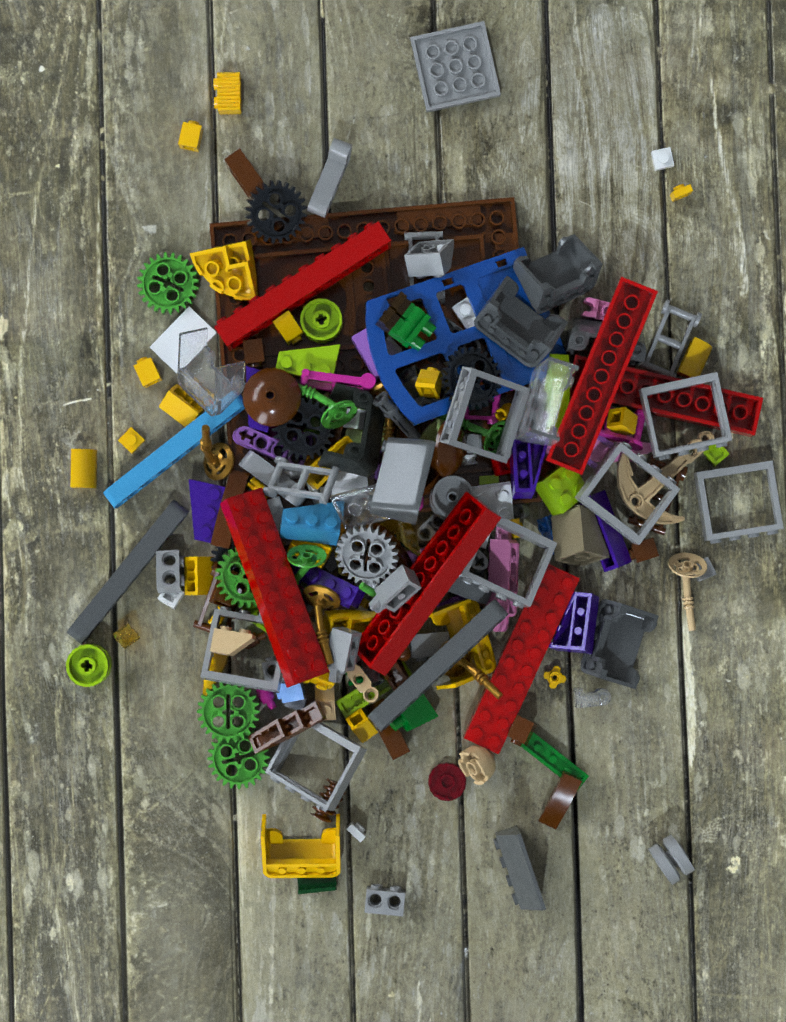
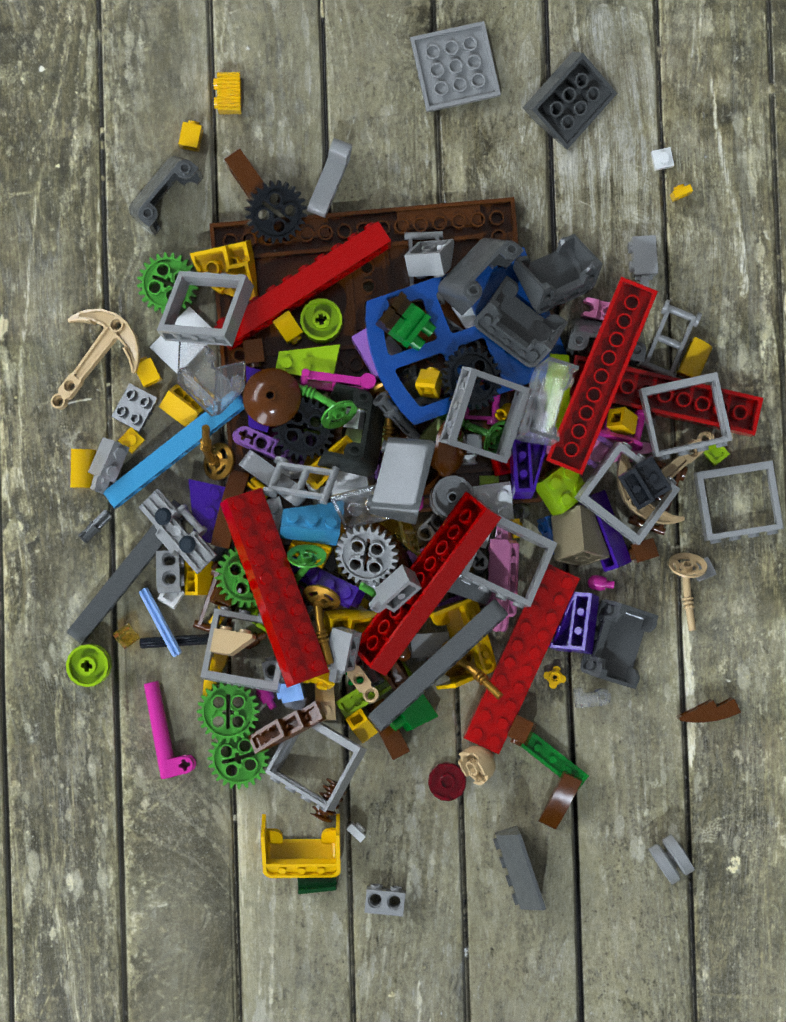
none -> tan piece [51,309,140,410]
none -> dark grey axle [78,510,112,543]
none -> light grey hinge [88,437,129,494]
none -> hinge [111,383,158,432]
none -> dark grey windscreen [129,156,203,236]
none -> light grey piece [139,488,217,574]
none -> light blue axle [139,587,182,657]
none -> black axle [139,634,209,649]
none -> dark pink axle [144,681,196,779]
none -> light grey window [157,270,254,346]
none -> dark grey windscreen [438,238,524,315]
none -> dark grey slope [523,52,618,150]
none -> dark pink cylinder [588,575,615,591]
none -> black slope [618,455,672,510]
none -> light grey hinge [627,235,658,287]
none -> reddish brown slope [676,697,741,723]

